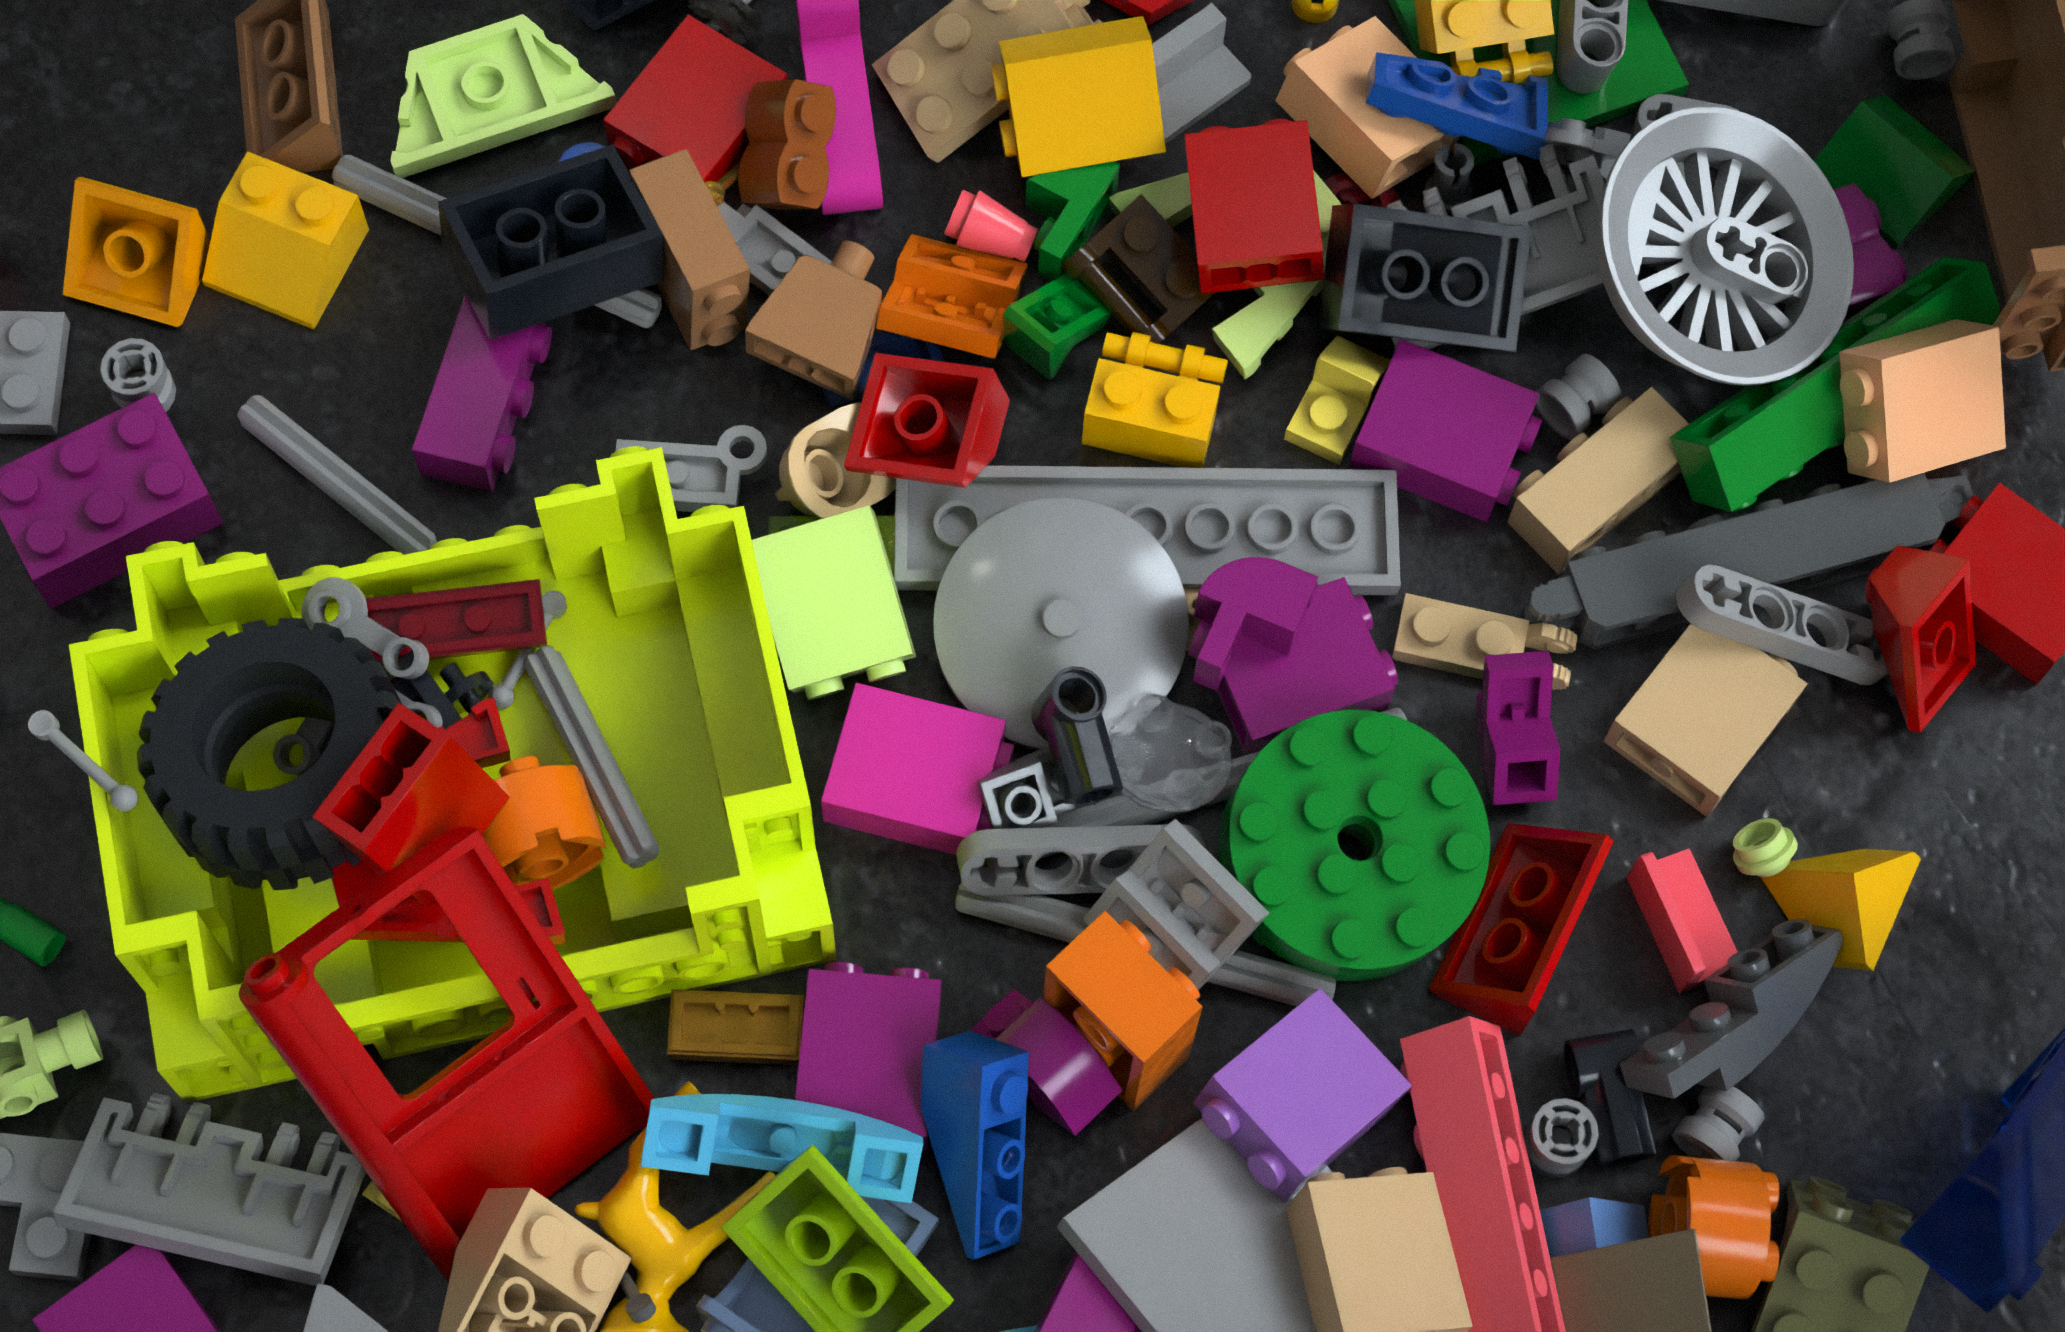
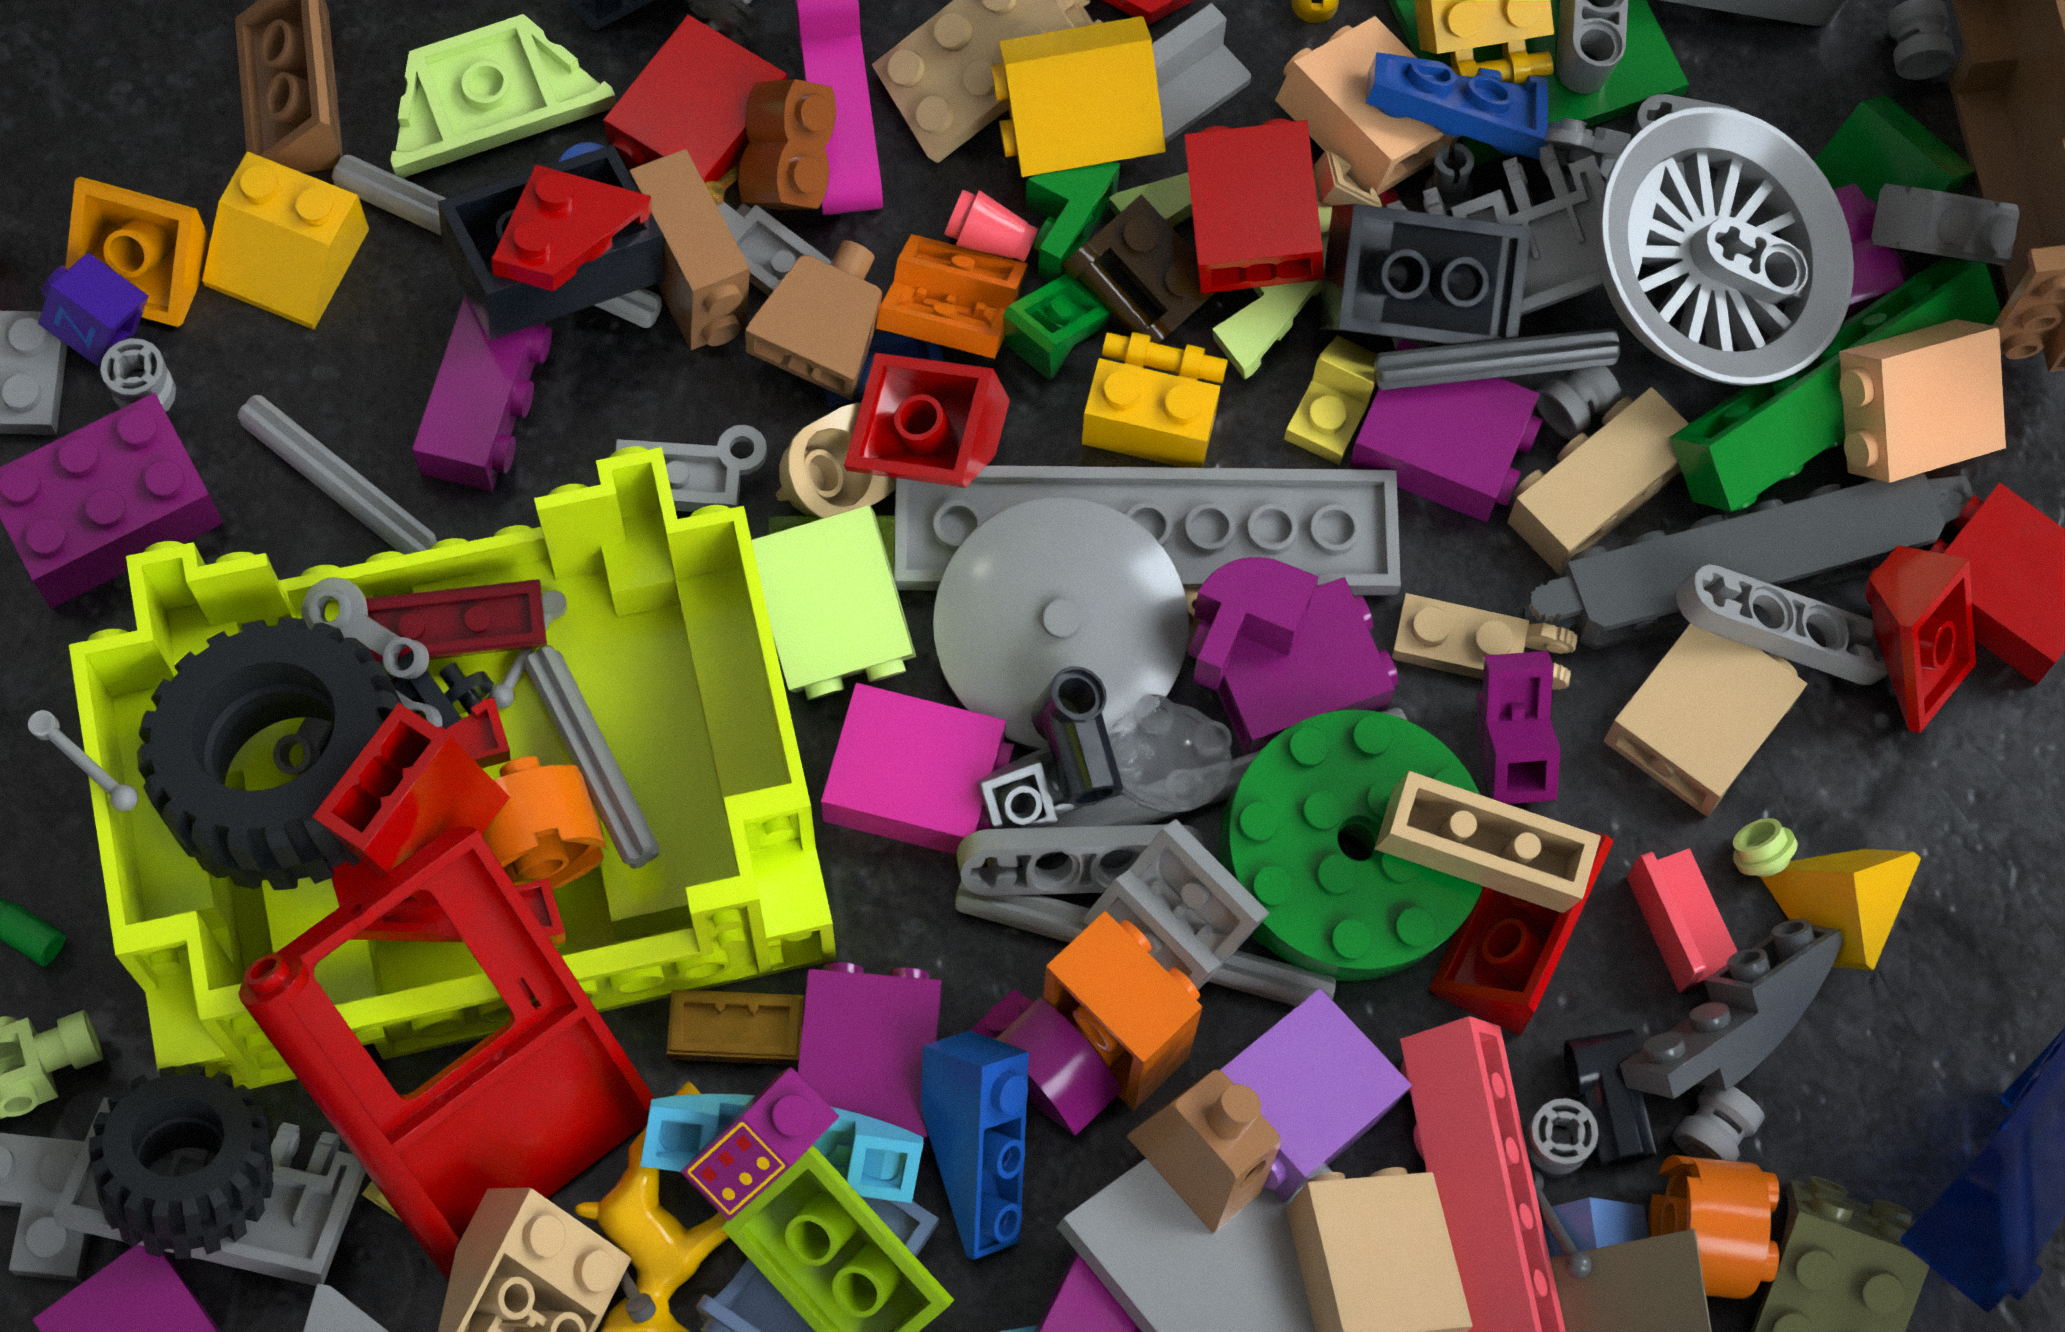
none -> dark purple brick [38,252,149,367]
none -> black tyre [89,1065,274,1259]
none -> red wing [492,165,652,291]
none -> magenta slope [680,1067,840,1221]
none -> medium nougat torso [1127,1069,1282,1233]
none -> tan tile [1314,151,1382,207]
none -> dark grey axle [1374,328,1620,390]
none -> tan brick [1375,771,1601,913]
none -> dark grey hinge [1531,1169,1592,1278]
none -> light grey brick [1871,183,2020,266]

